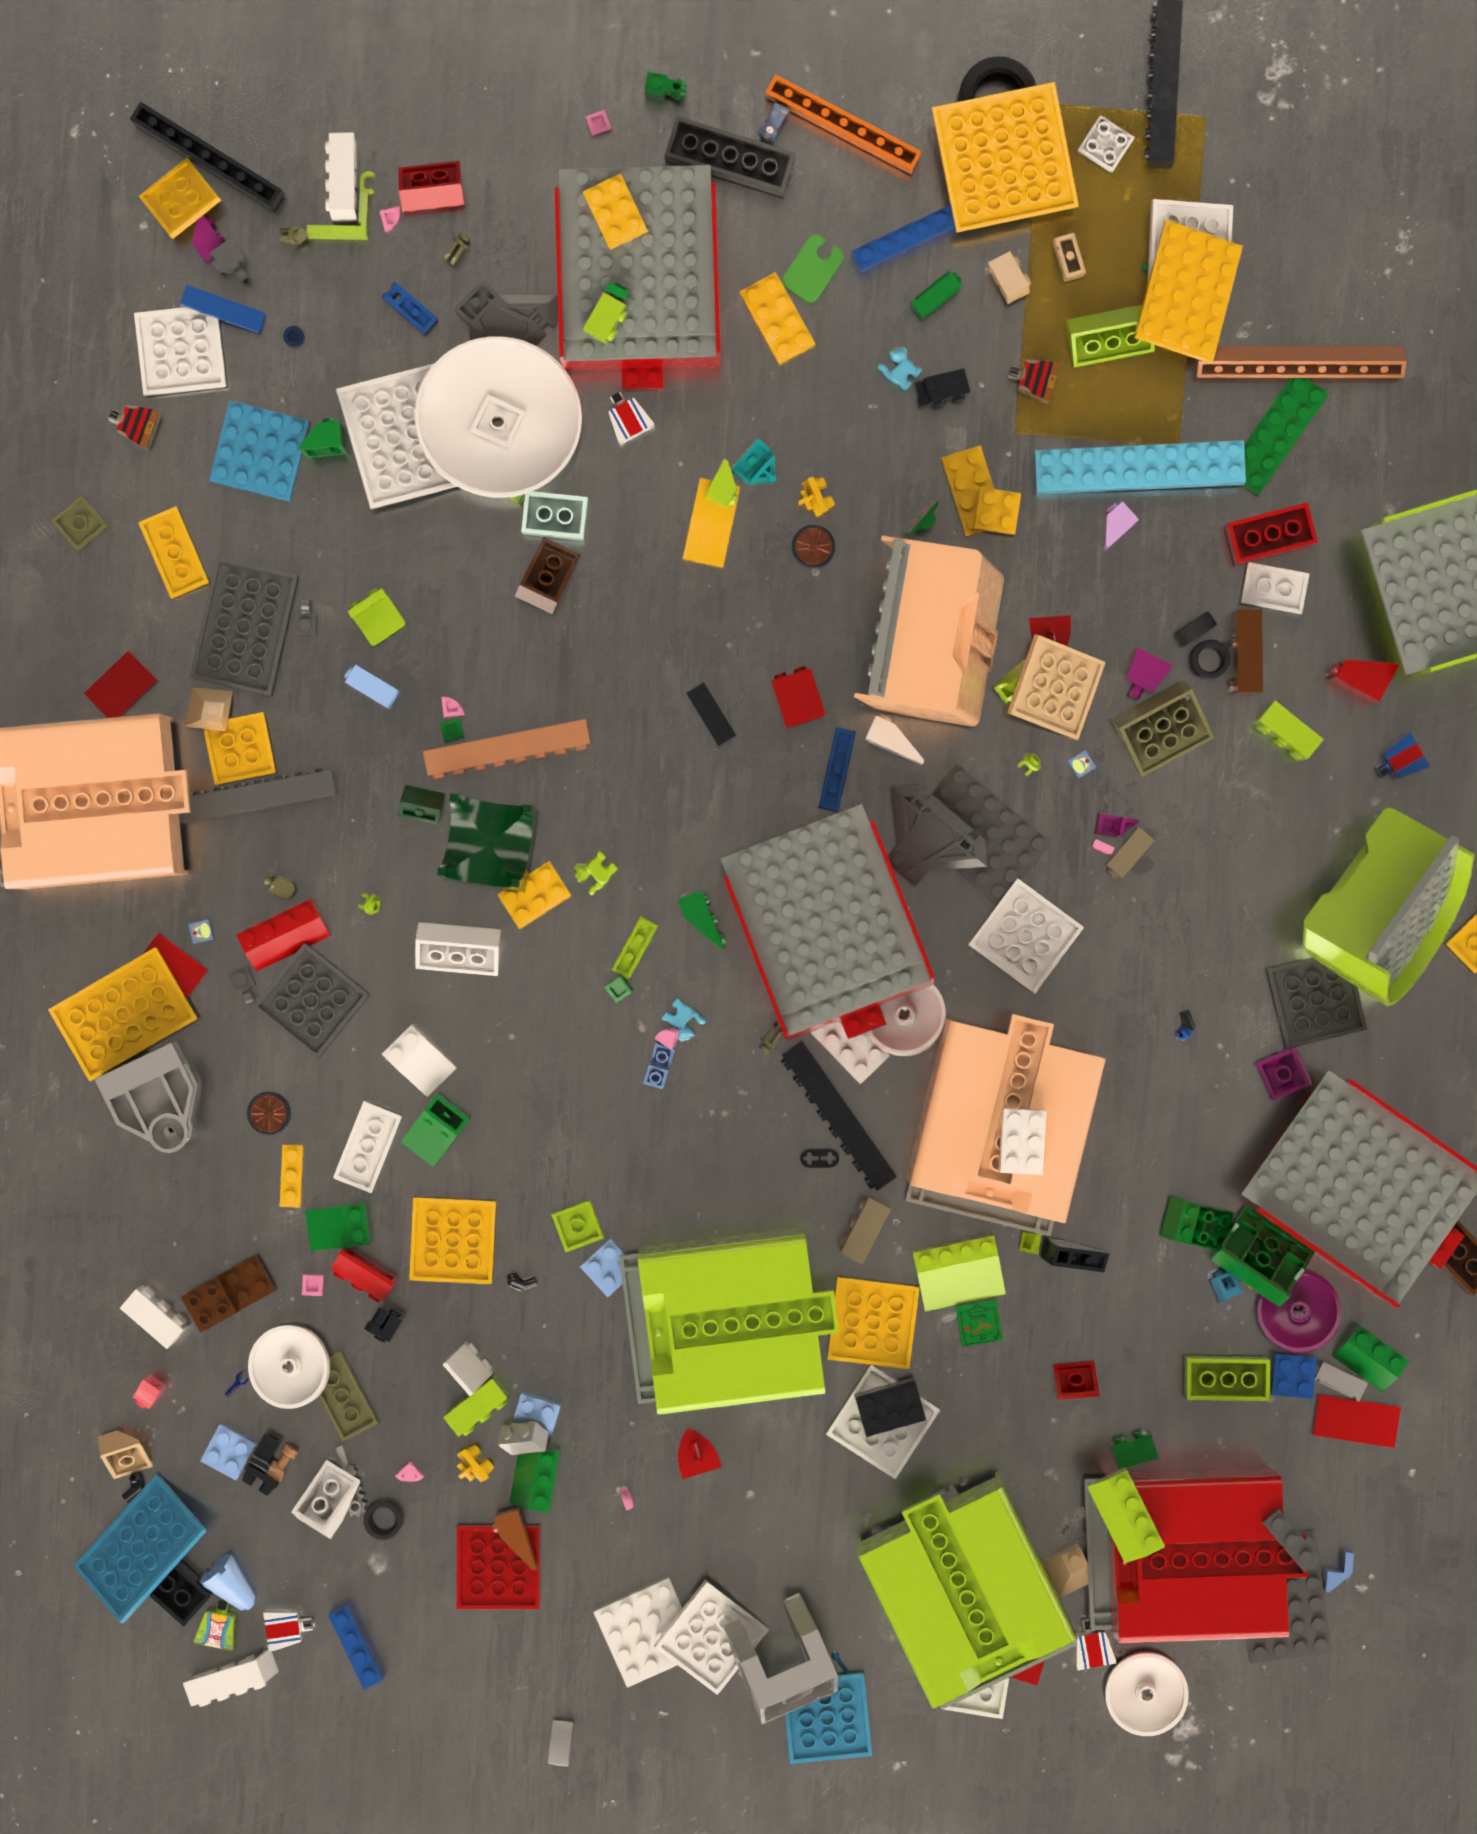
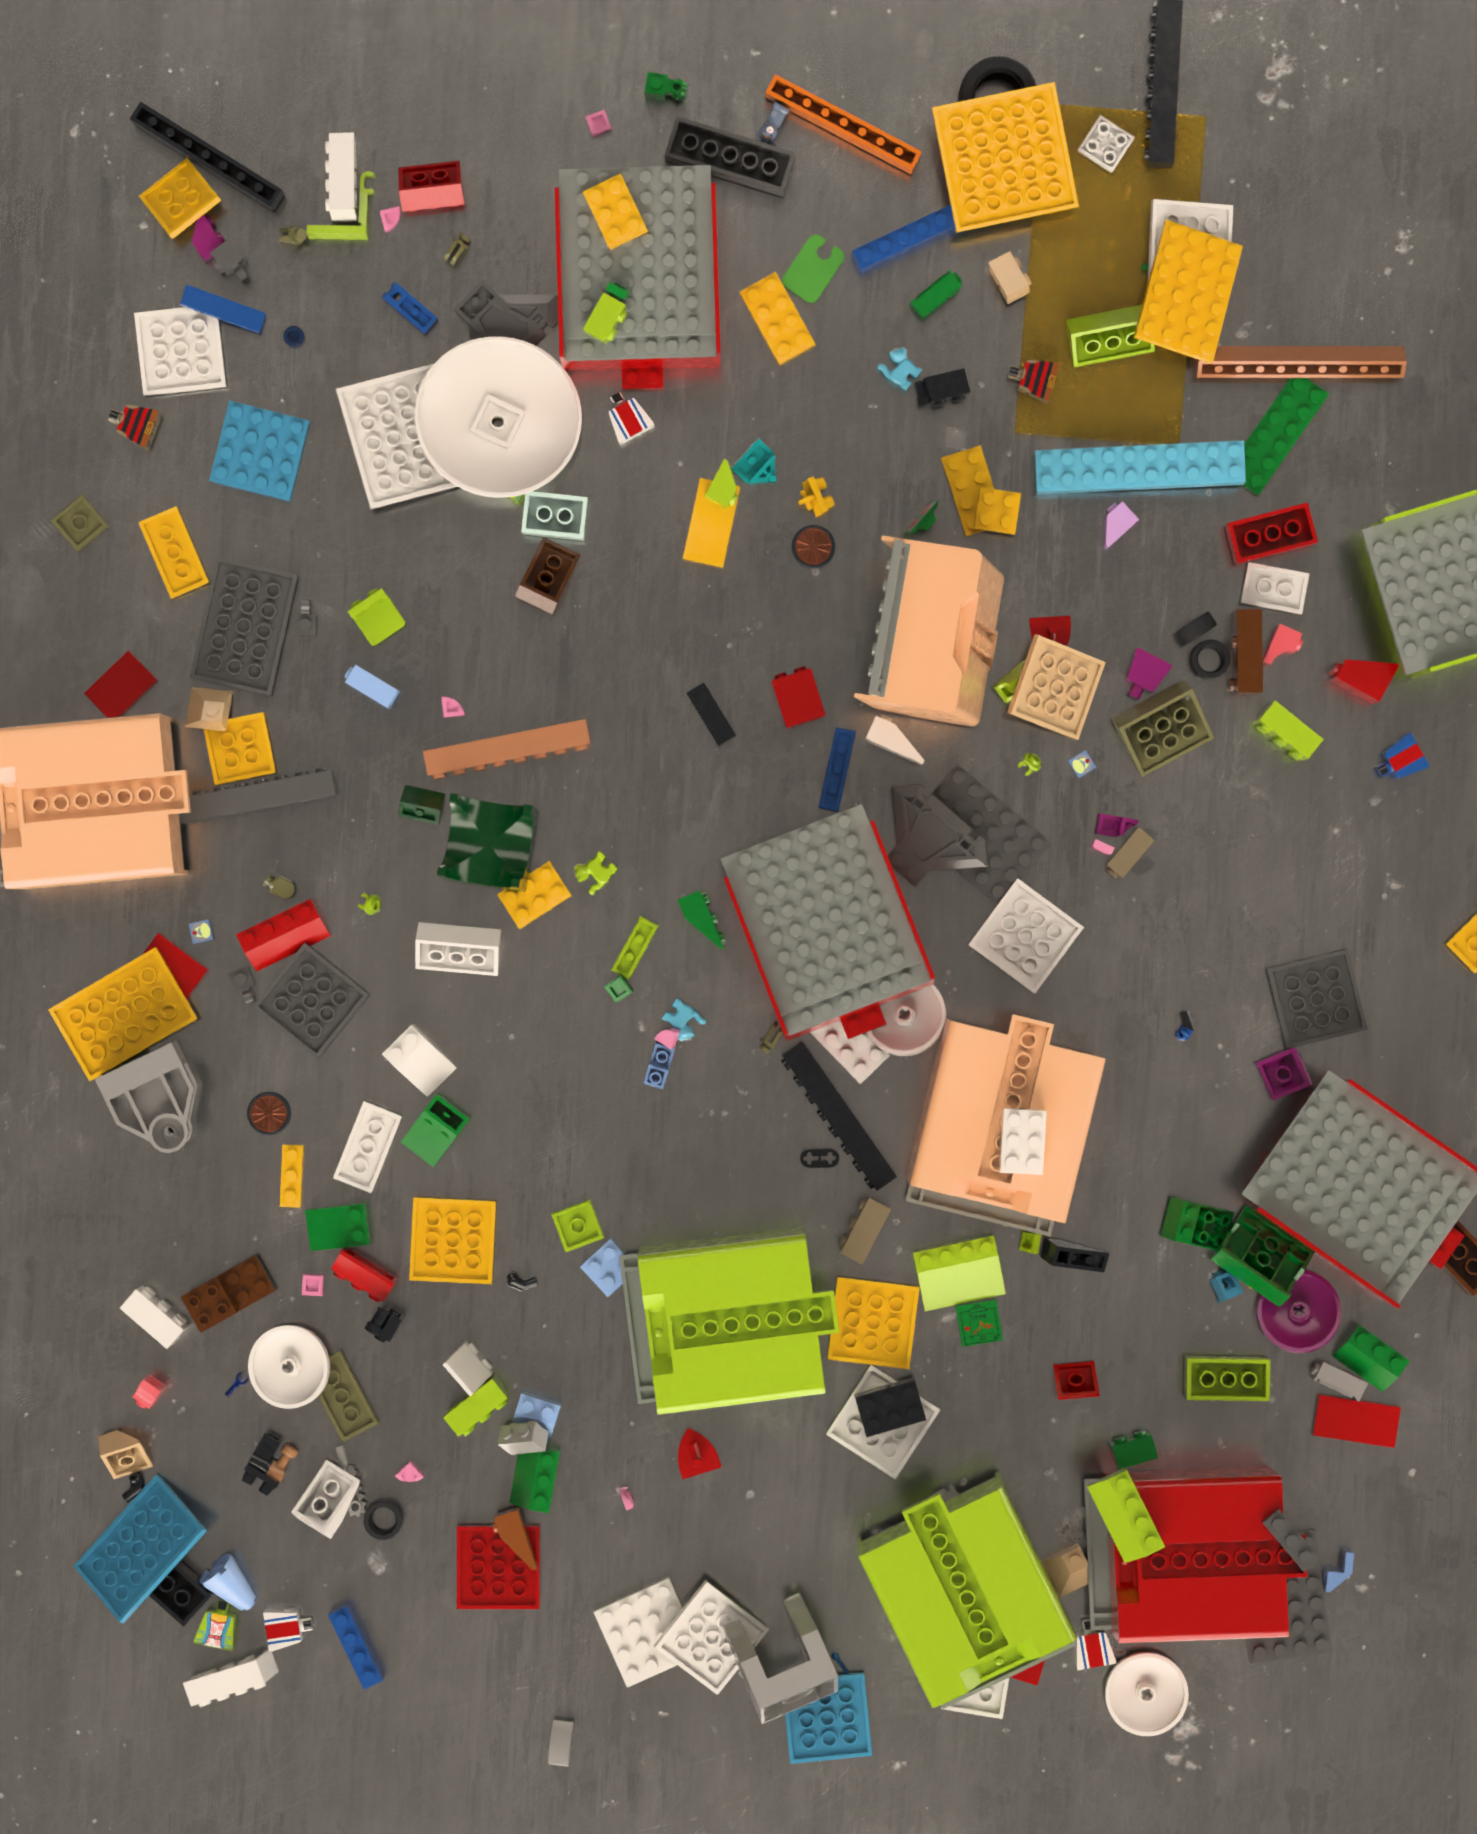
light blue plate [200,1424,257,1480] -> none
green slope [299,418,348,458] -> none
green tile [439,717,465,743] -> none
yellow hips [457,1444,494,1482] -> none
tan brick [1052,233,1086,282] -> none
blue brick [1270,1351,1317,1399] -> none
lime piece [1302,808,1475,1007] -> none
none -> coral arch [1263,624,1303,666]

